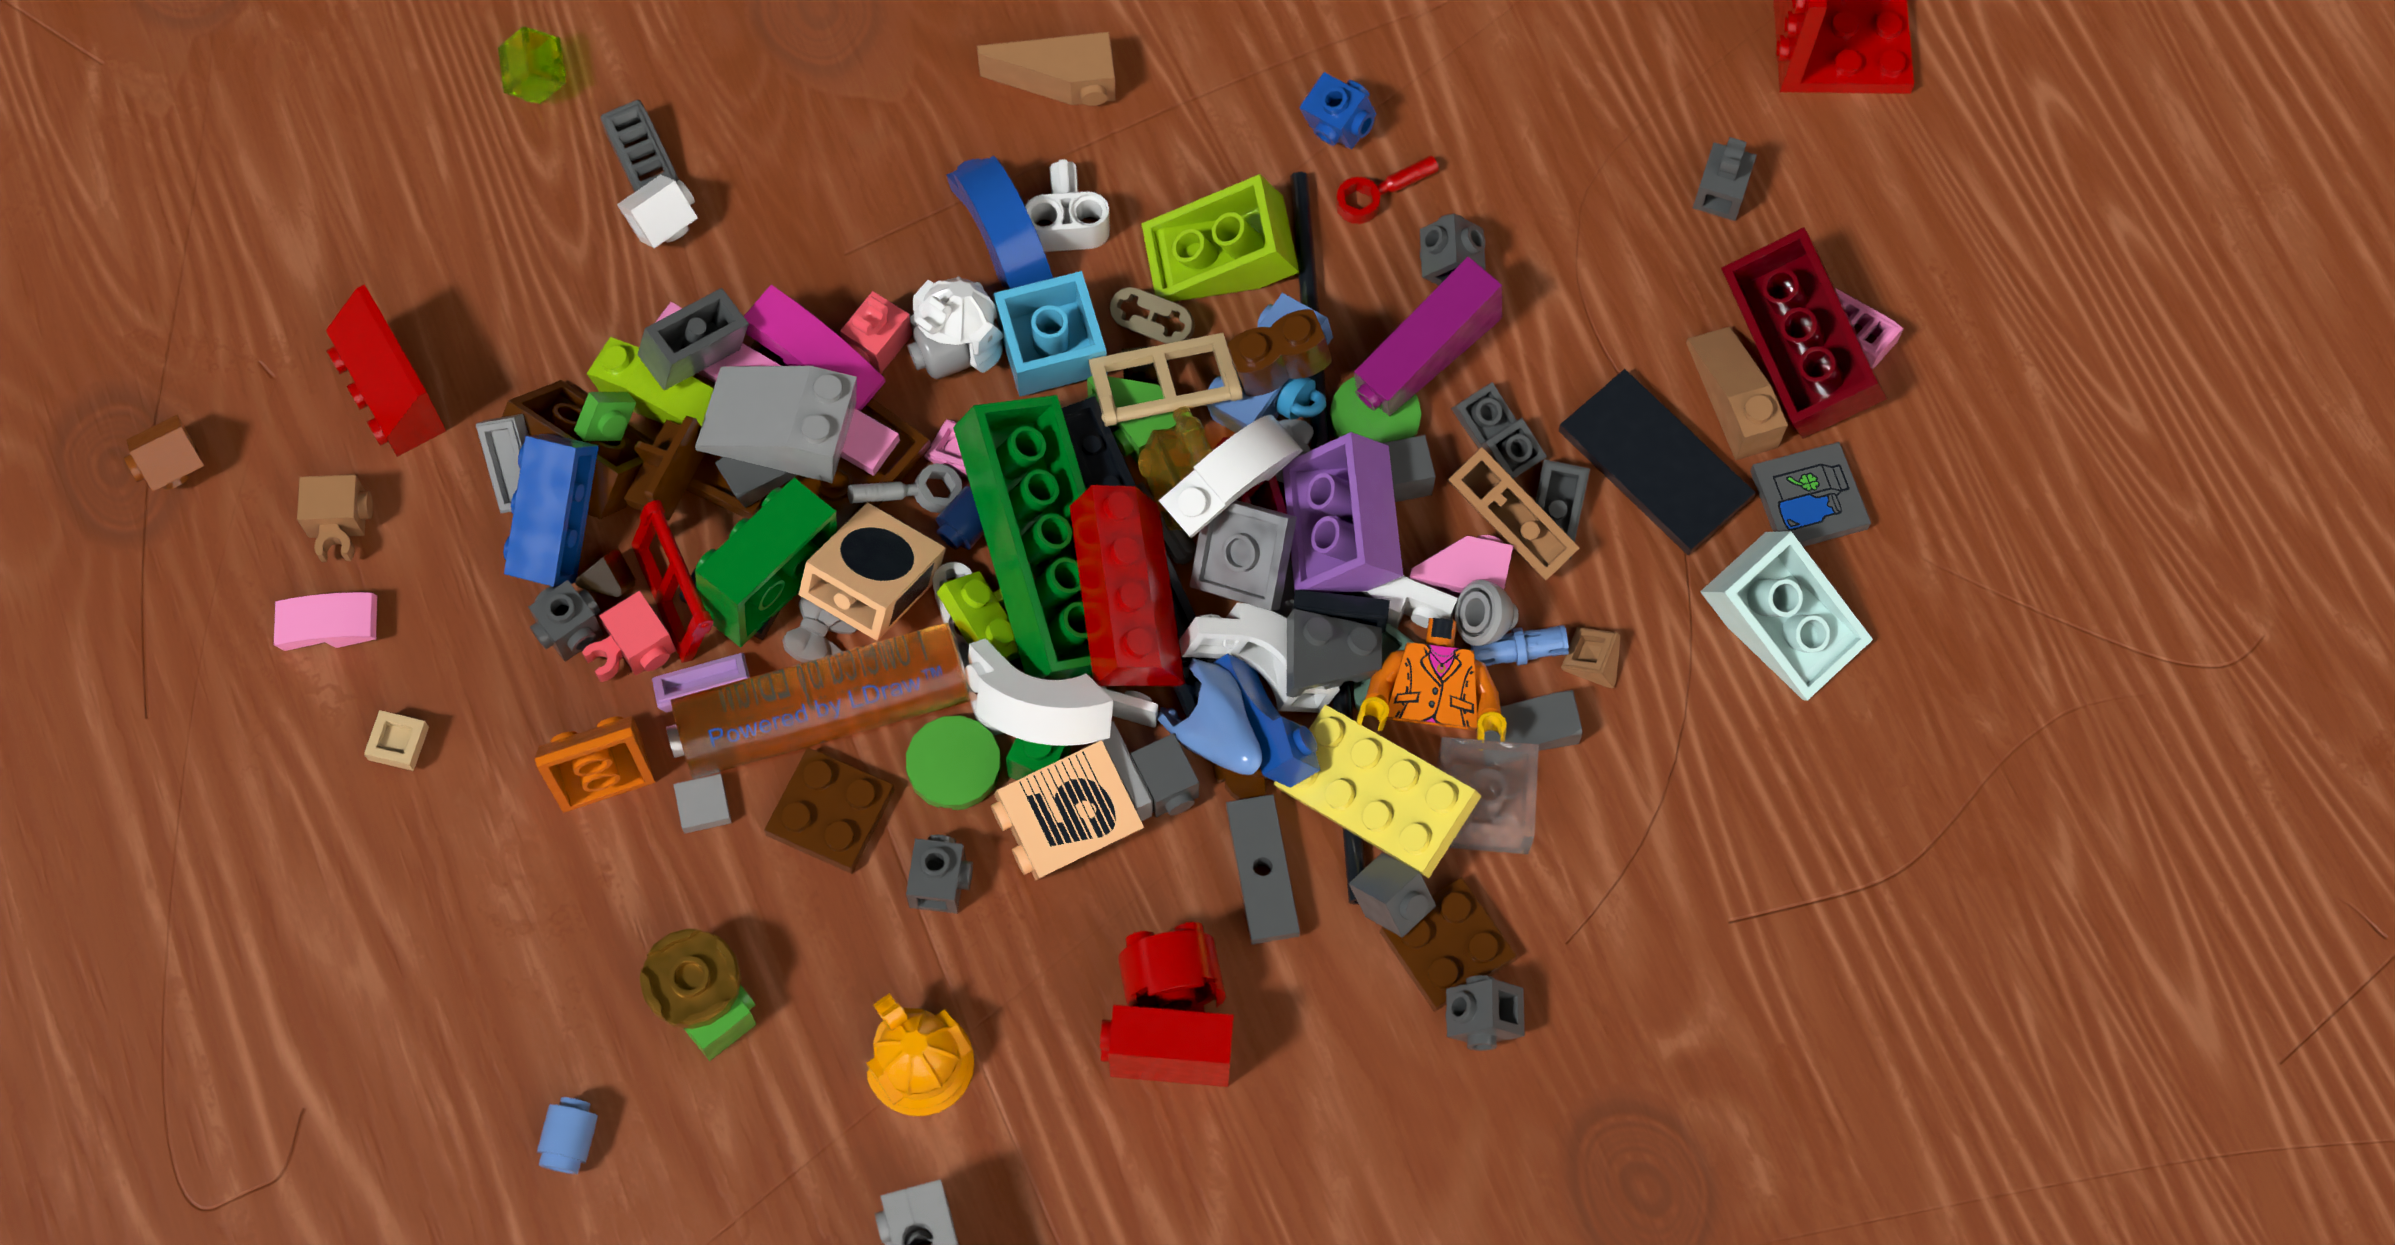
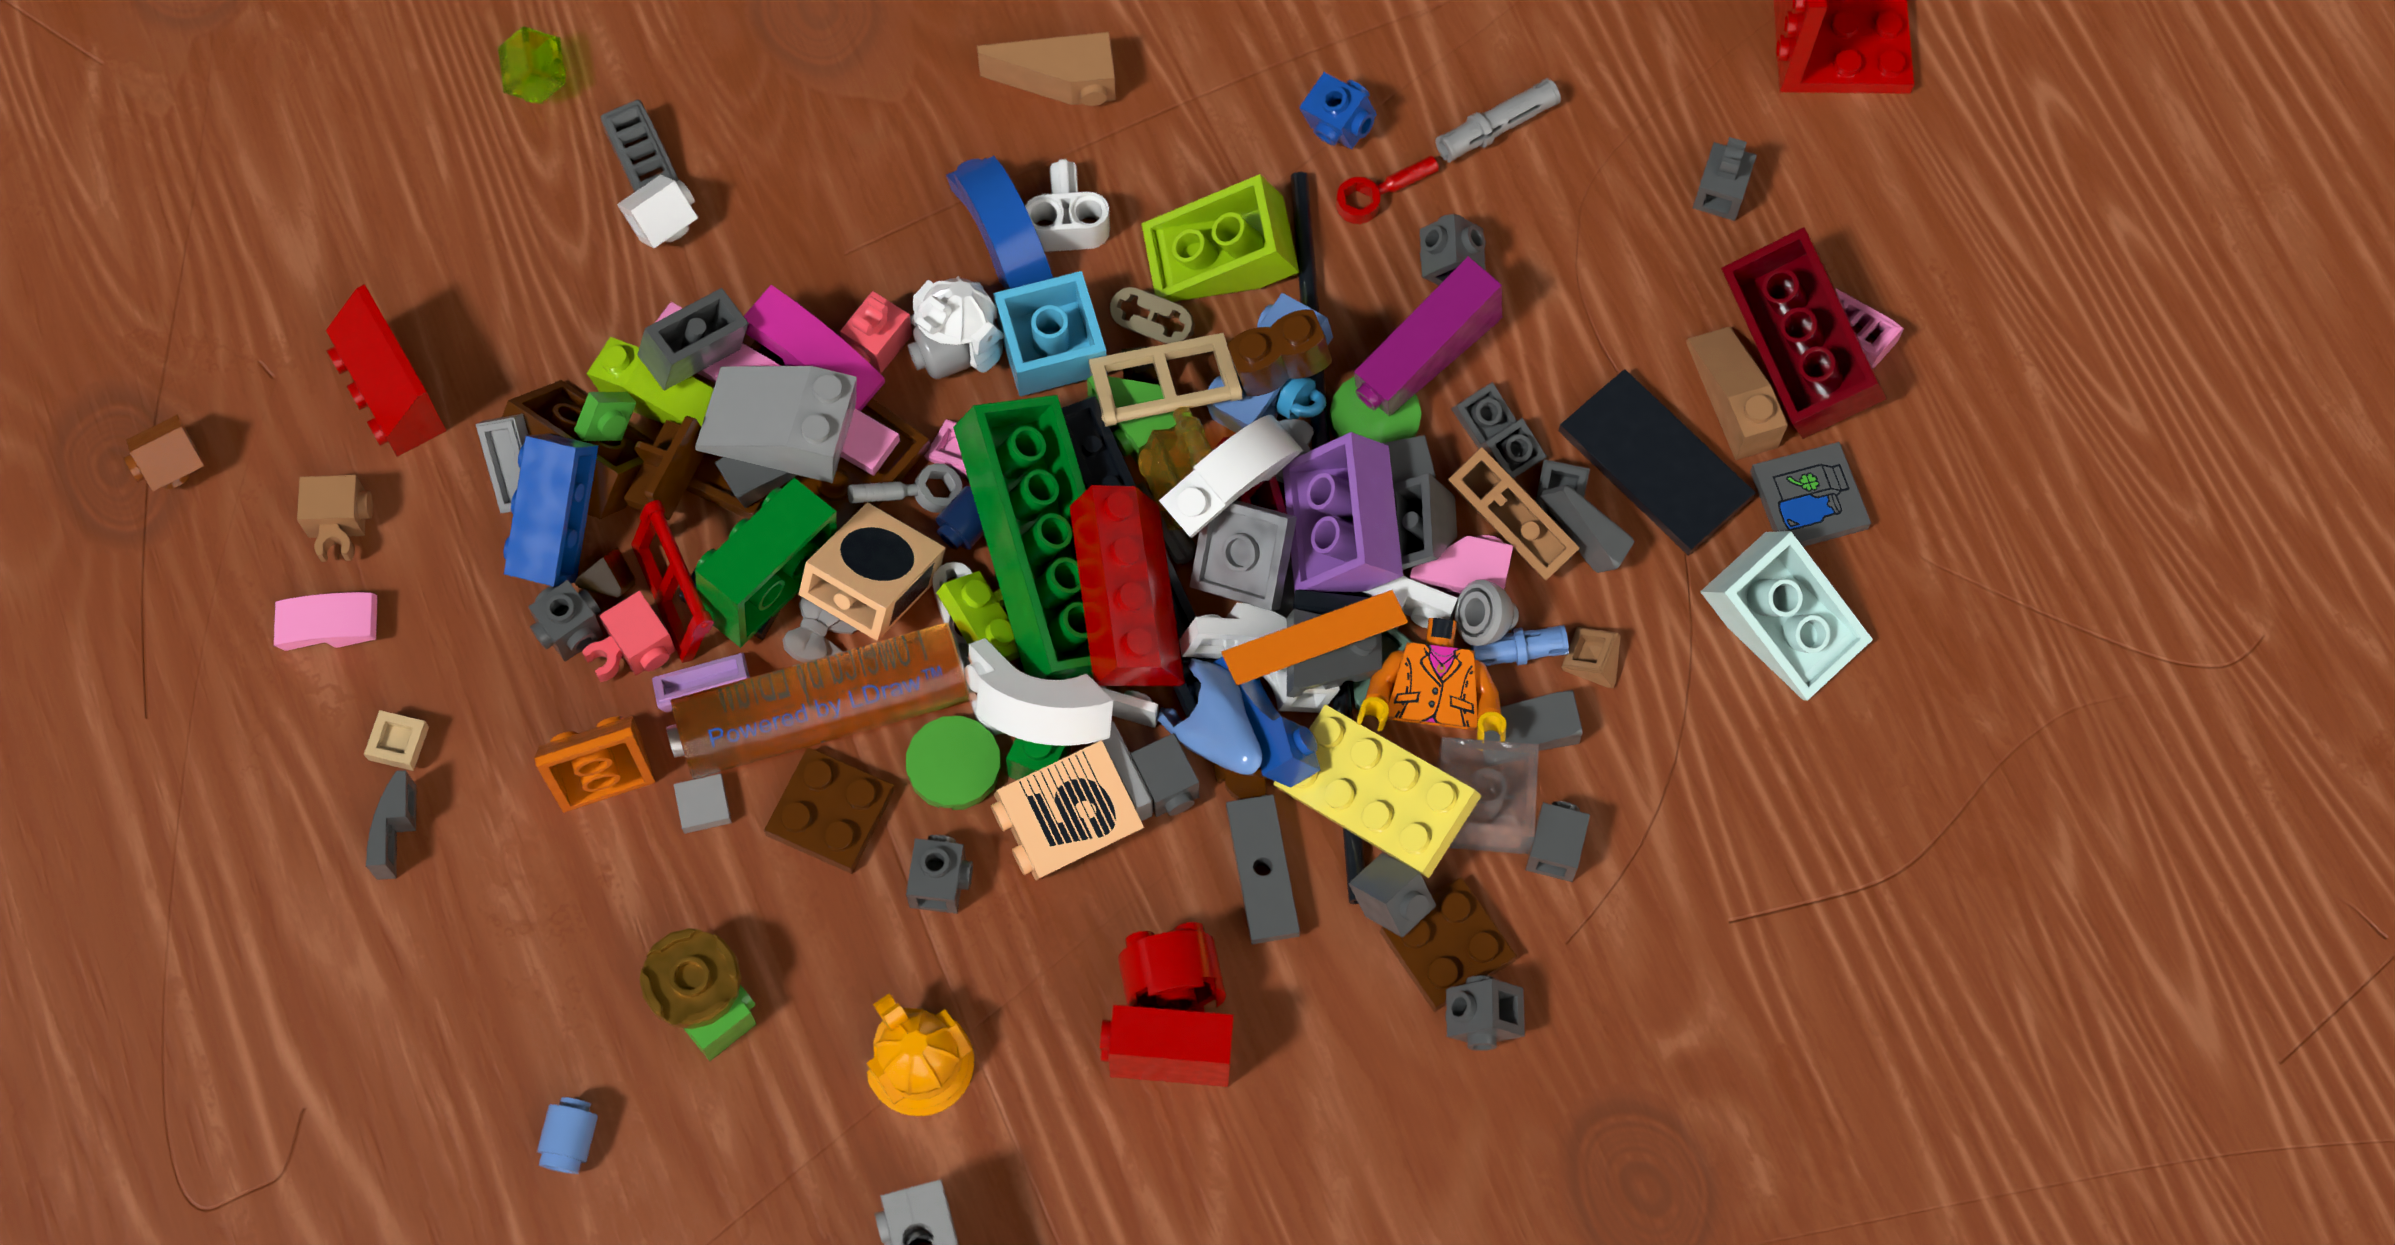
none -> dark grey slope [366,770,417,880]
none -> orange sticker [1221,590,1408,686]
none -> dark grey slope [1393,473,1457,569]
none -> light grey pin [1436,78,1561,163]
none -> dark grey brick [1525,801,1590,882]
none -> dark grey slope [1540,485,1635,573]

